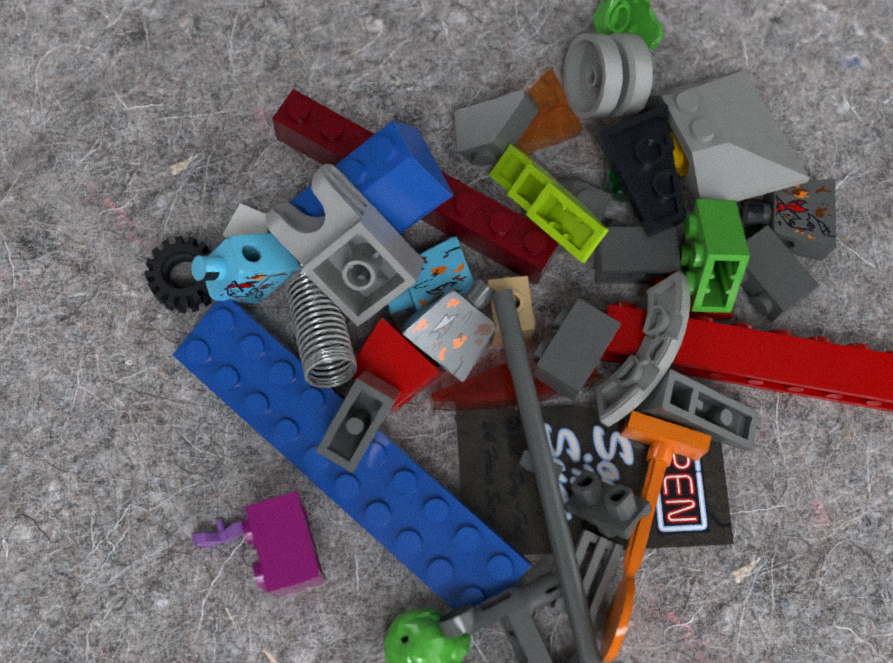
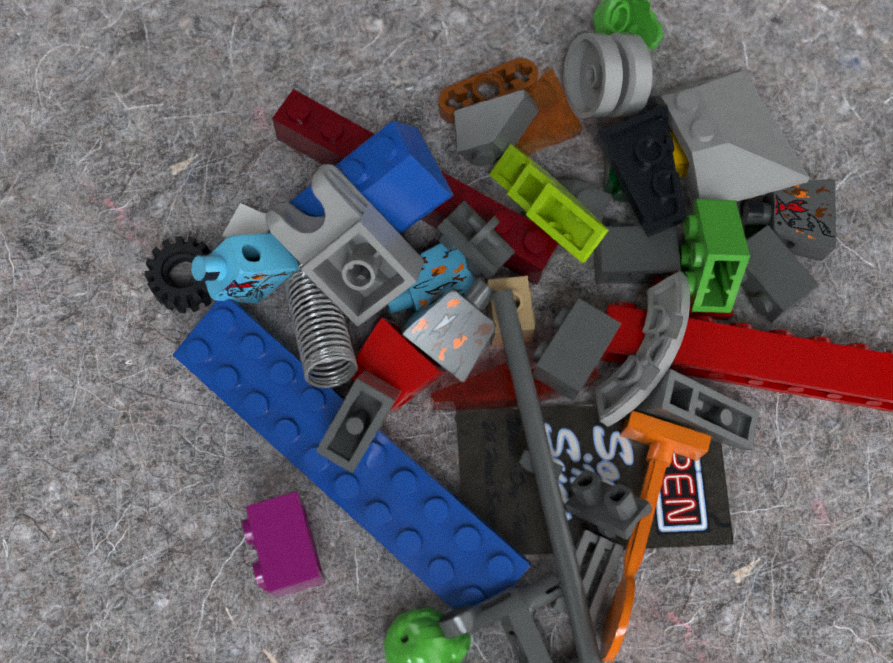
medium lavender piece [191,516,248,547] -> none
none -> dark grey hips [437,201,515,280]
none -> dark orange beam [438,58,539,124]

